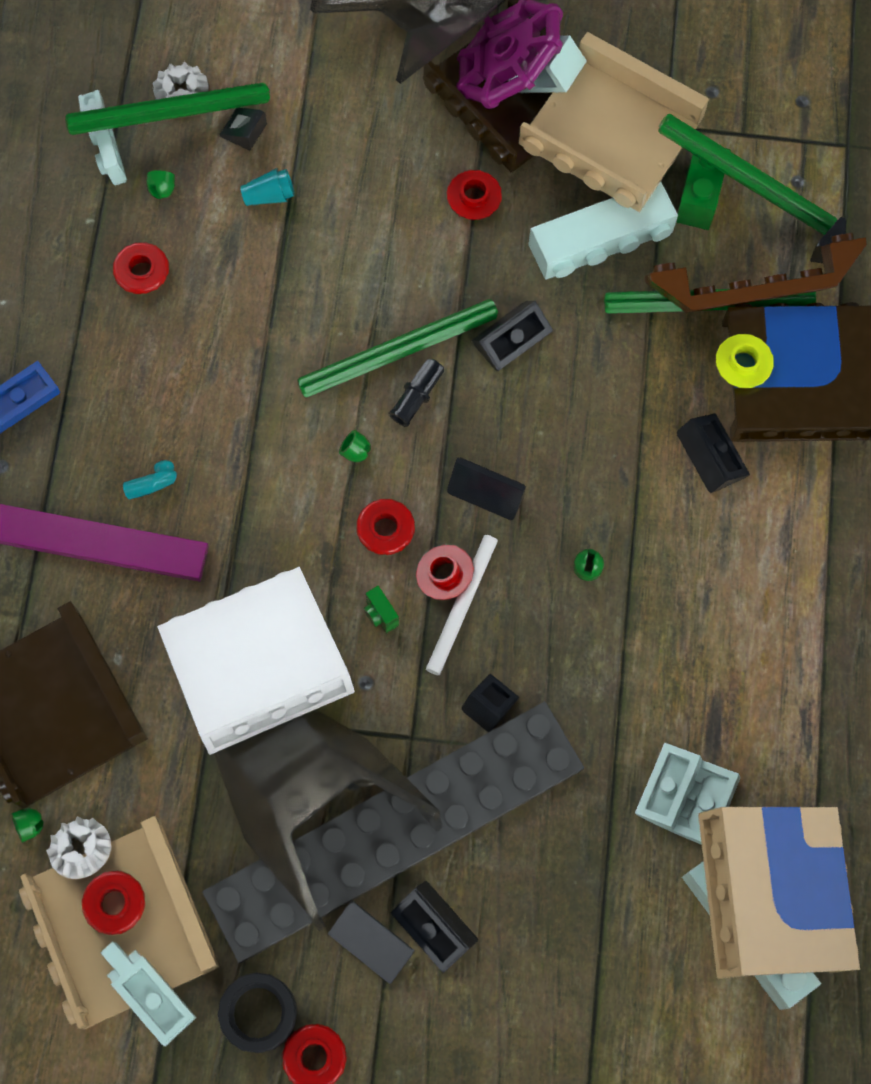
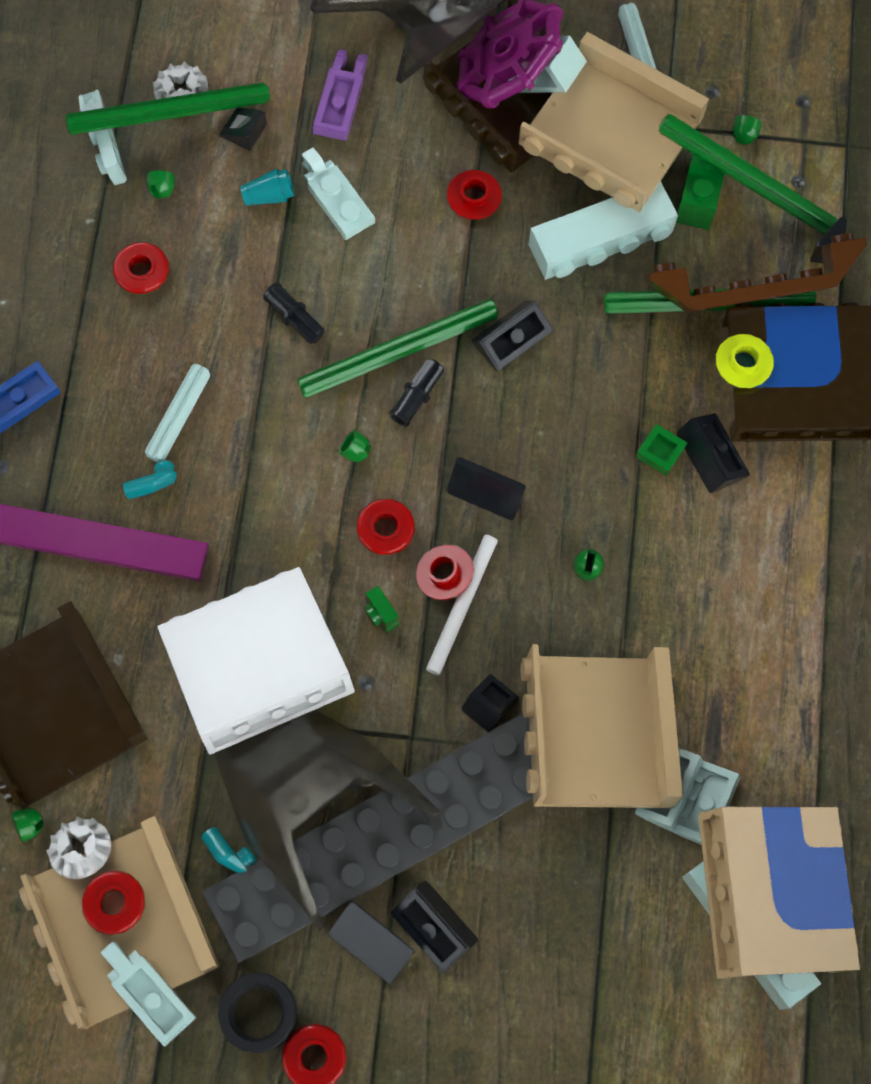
none -> light aqua axle [145,364,210,462]
none -> teal arm [201,827,257,873]
none -> black axle [263,282,325,344]
none -> light aqua hinge [301,148,375,240]
none -> medium lavender hinge [313,49,368,141]
none -> tan panel [520,644,683,808]
none -> light aqua axle [618,3,657,70]
none -> green plate [635,424,687,476]
none -> green hinge [732,115,762,145]

